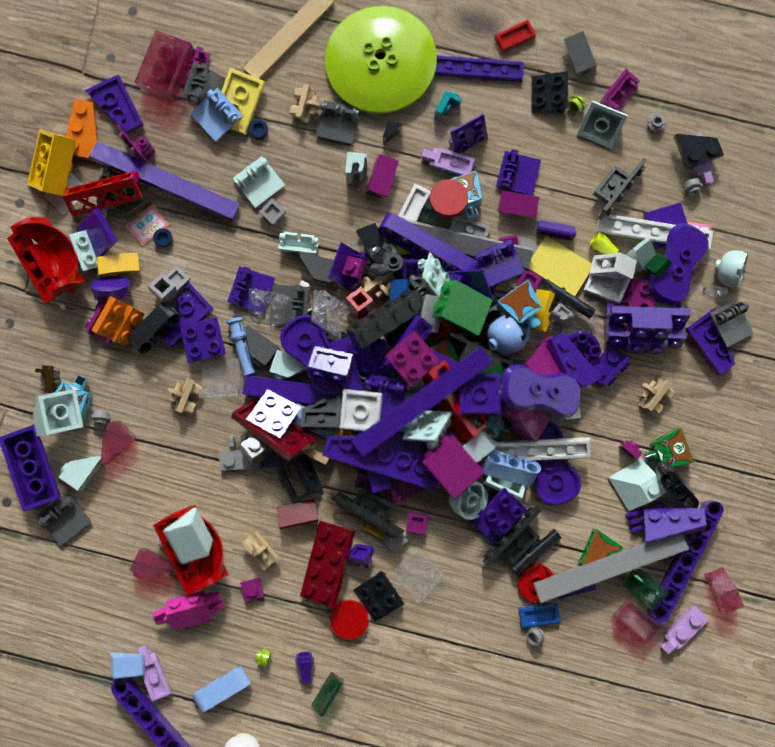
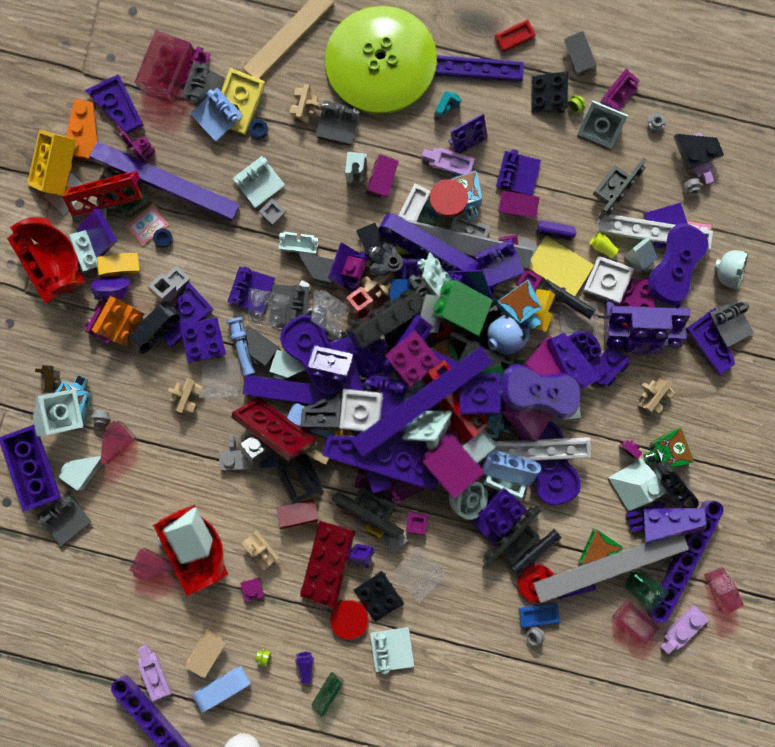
light blue slope [110,652,144,678] -> none
dark pink hinge [153,591,225,630] -> none
hinge [247,390,301,438] -> none
black slope [383,120,403,144] -> none
light grey tile [549,303,575,322] -> none
white slope [590,253,637,280] -> none
dark green tile [644,253,672,277] -> none
clear tile [702,286,728,298] -> none
none -> tan hinge [186,629,225,678]
none -> light aqua hinge [370,627,414,674]

